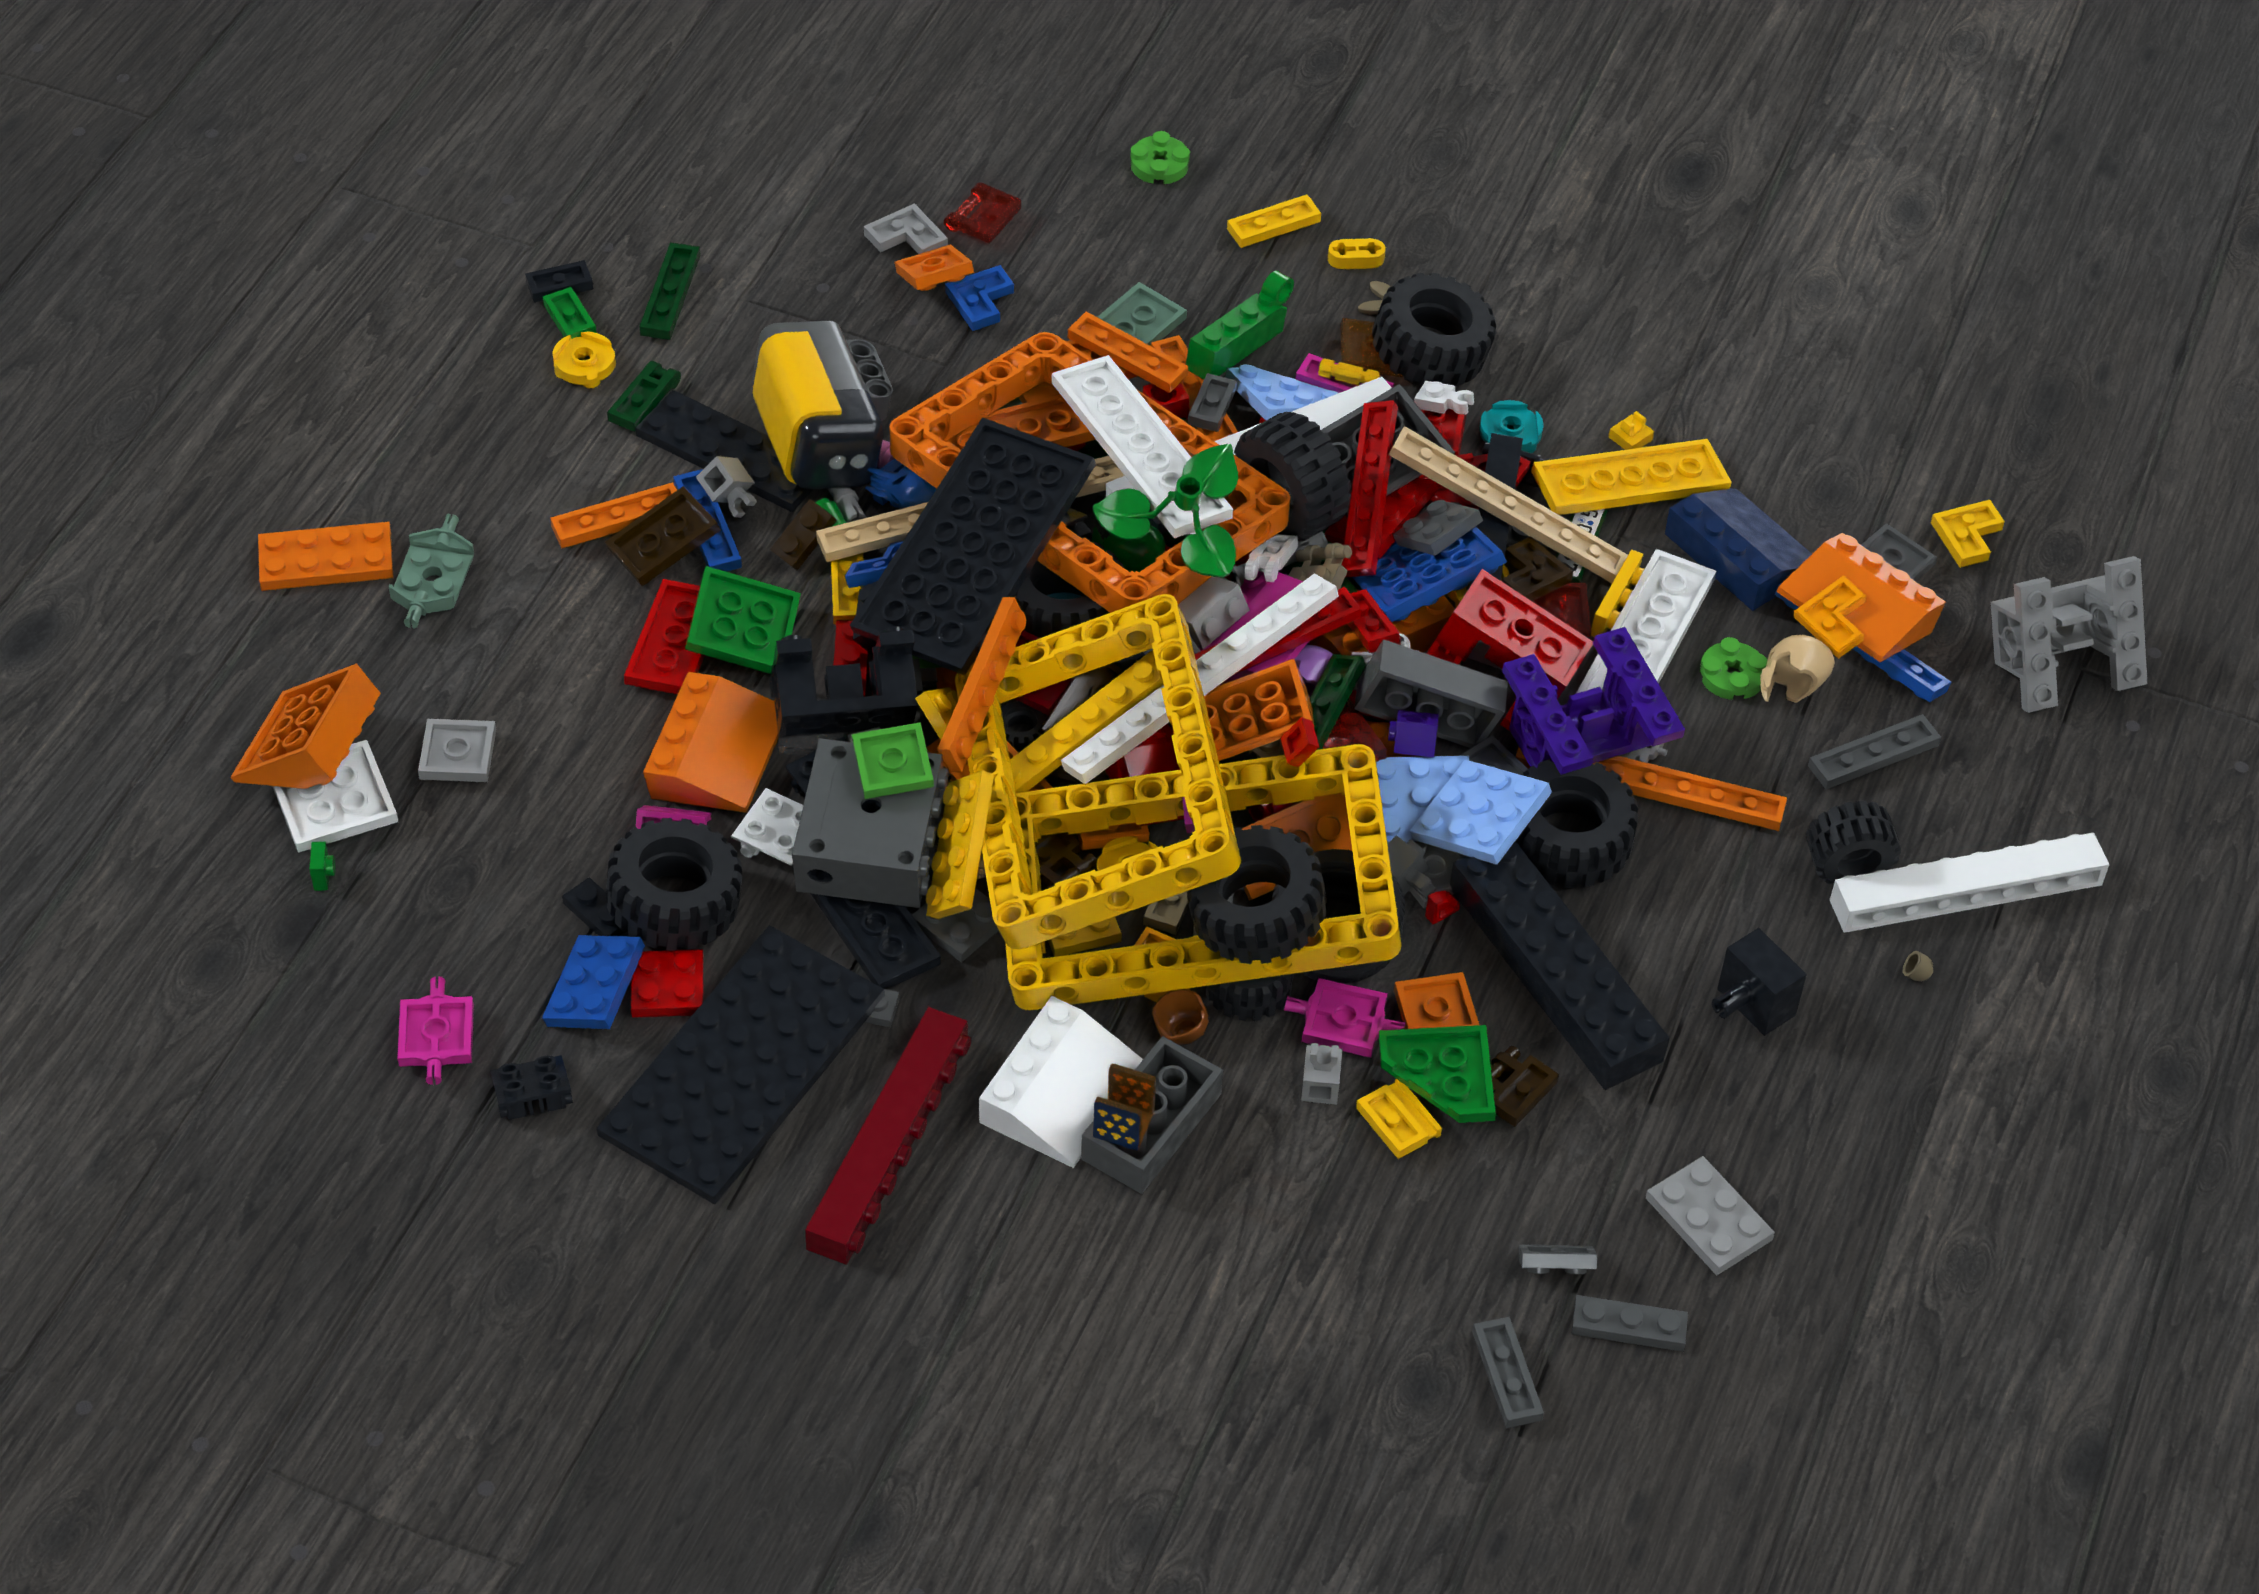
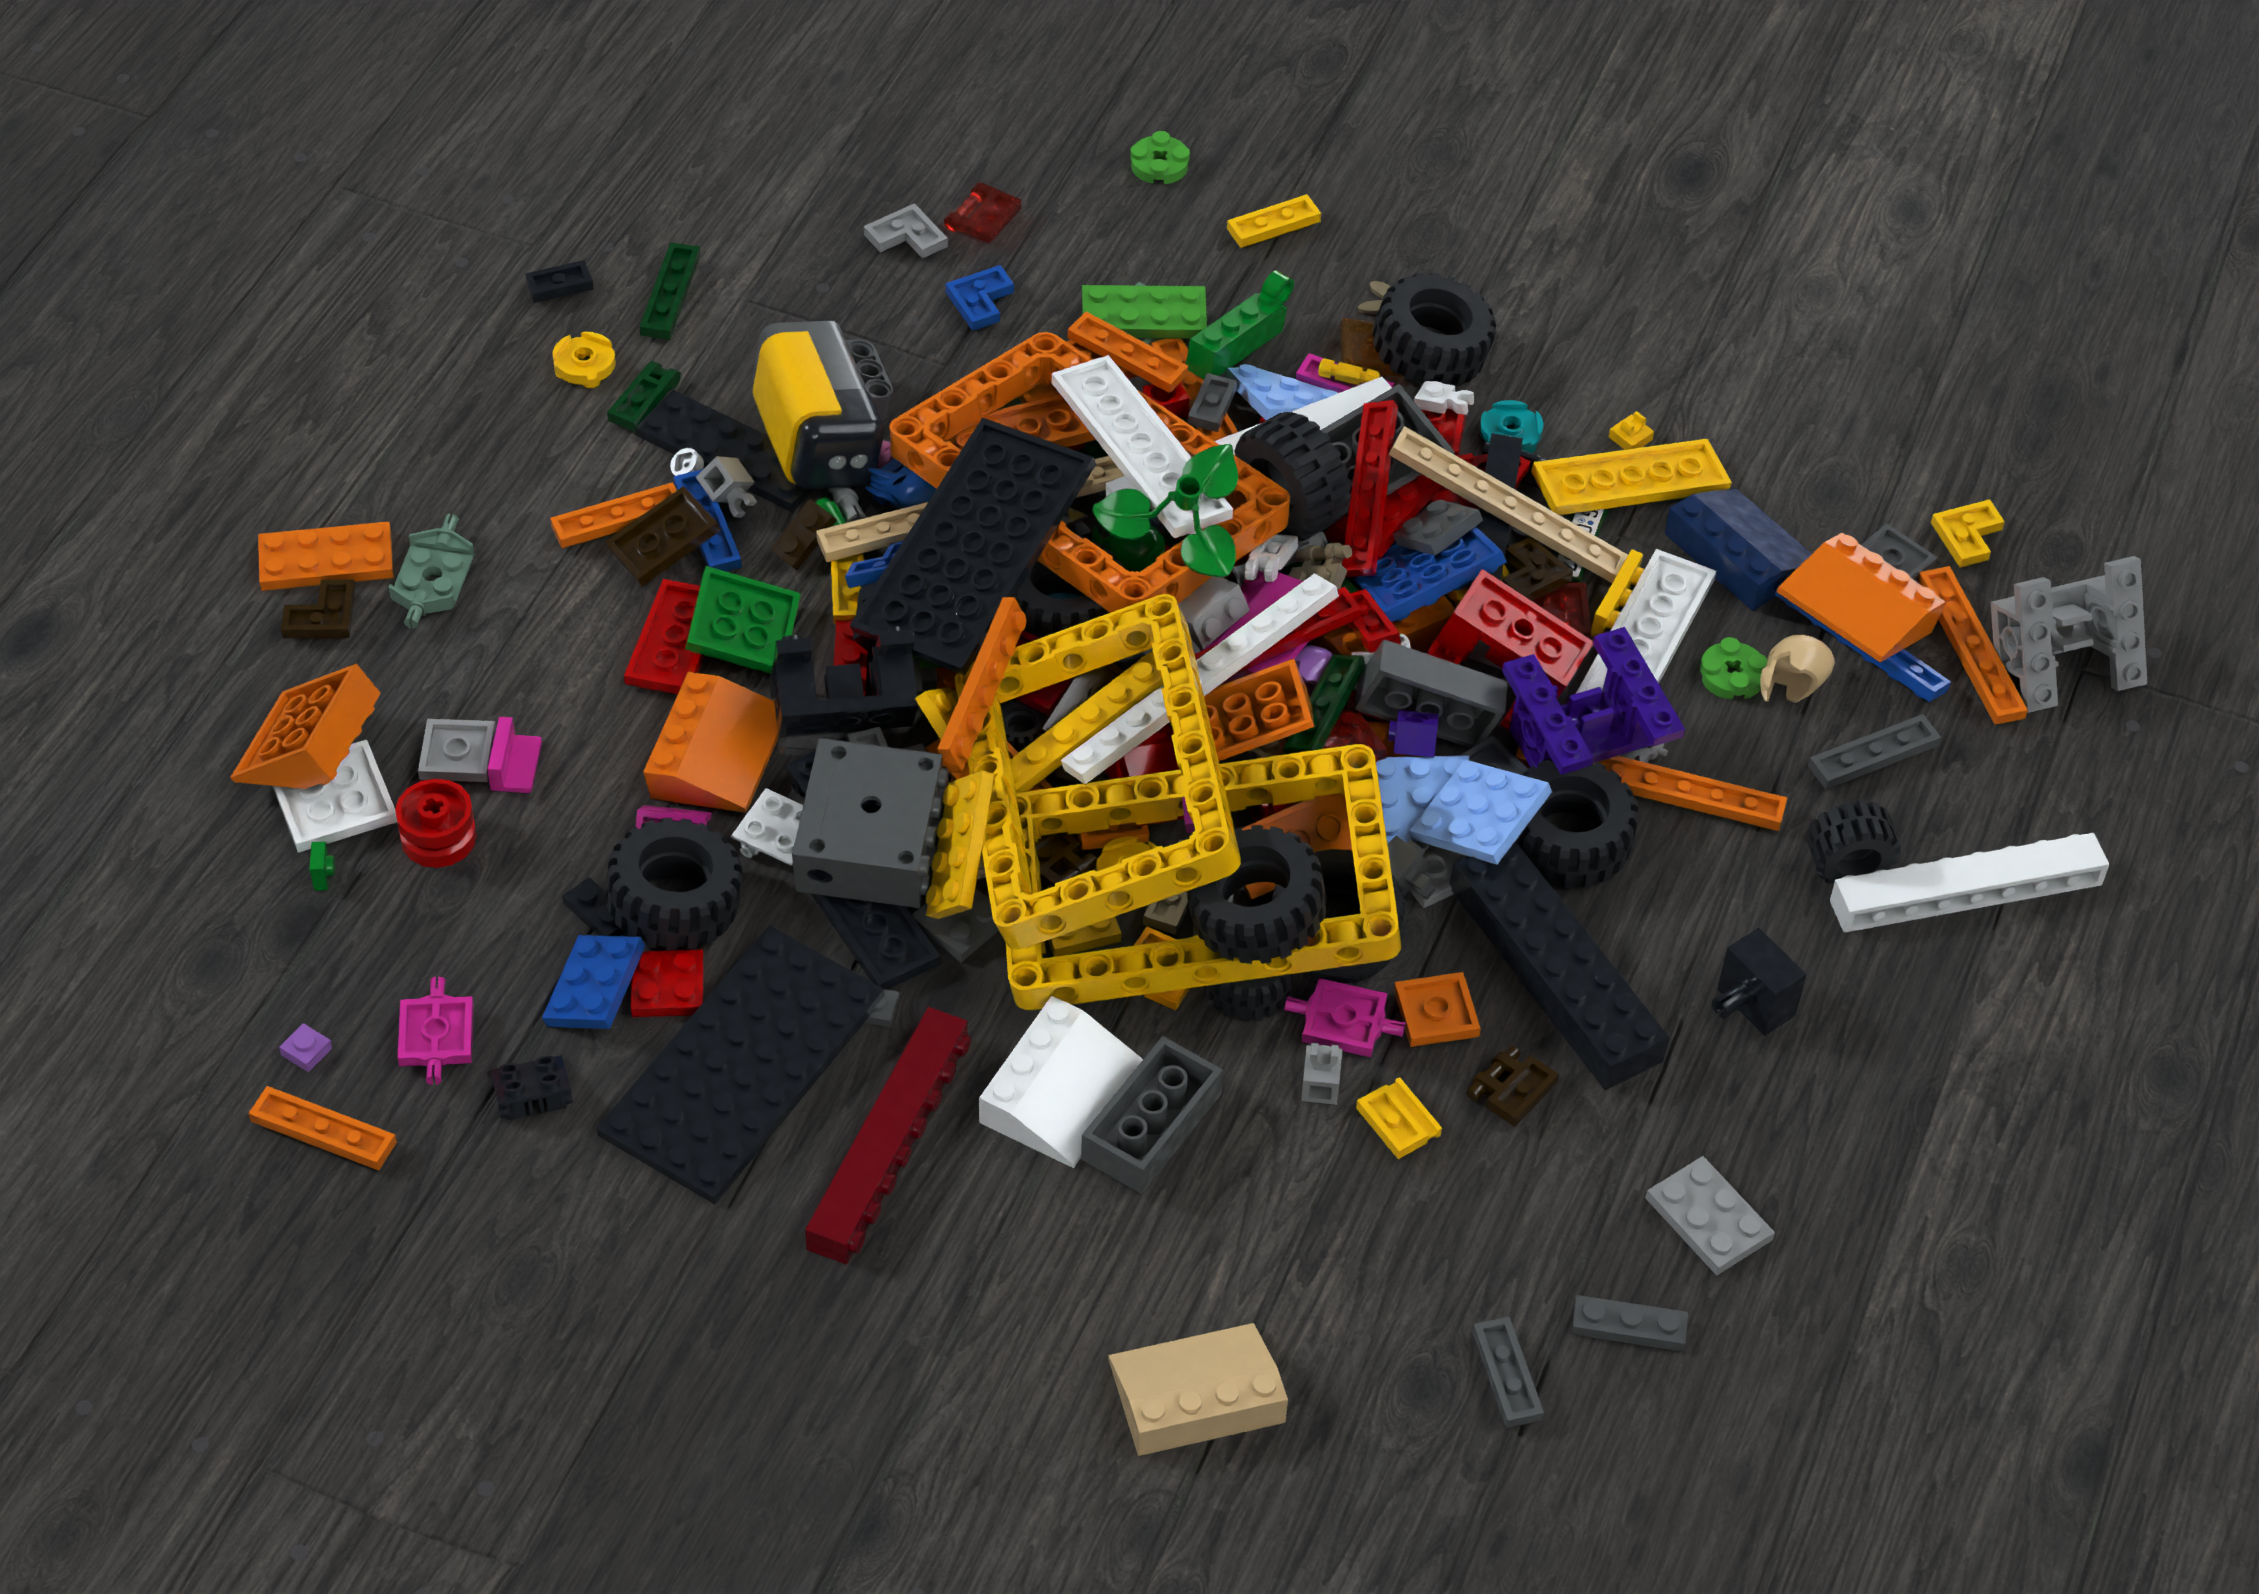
green plate [543,287,597,339] -> none
bright green plate [852,722,934,799] -> none
orange plate [895,244,974,291] -> none
piece [1093,1063,1156,1151] -> none
dark orange hair [1152,989,1209,1046] -> none
red plate [1281,717,1319,768] -> none
yellow beam [1328,238,1386,269] -> none
green plate [1379,1025,1496,1123] -> none
red tile [1425,891,1460,925] -> none
dark grey plate [1518,1245,1597,1274] -> none
light orange tile [1794,575,1866,659] -> none
dark tan hinge [1903,951,1933,982] -> none
none -> orange plate [248,1086,397,1171]
none -> medium lavender plate [279,1023,332,1072]
none -> dark brown plate [281,579,355,638]
none -> red wheel [395,778,477,868]
none -> dark pink panel [487,717,542,793]
none -> light grey tile [670,448,704,476]
none -> bright green plate [1082,285,1207,339]
none -> tan slope [1108,1323,1288,1456]
none -> orange plate [1917,566,2028,725]

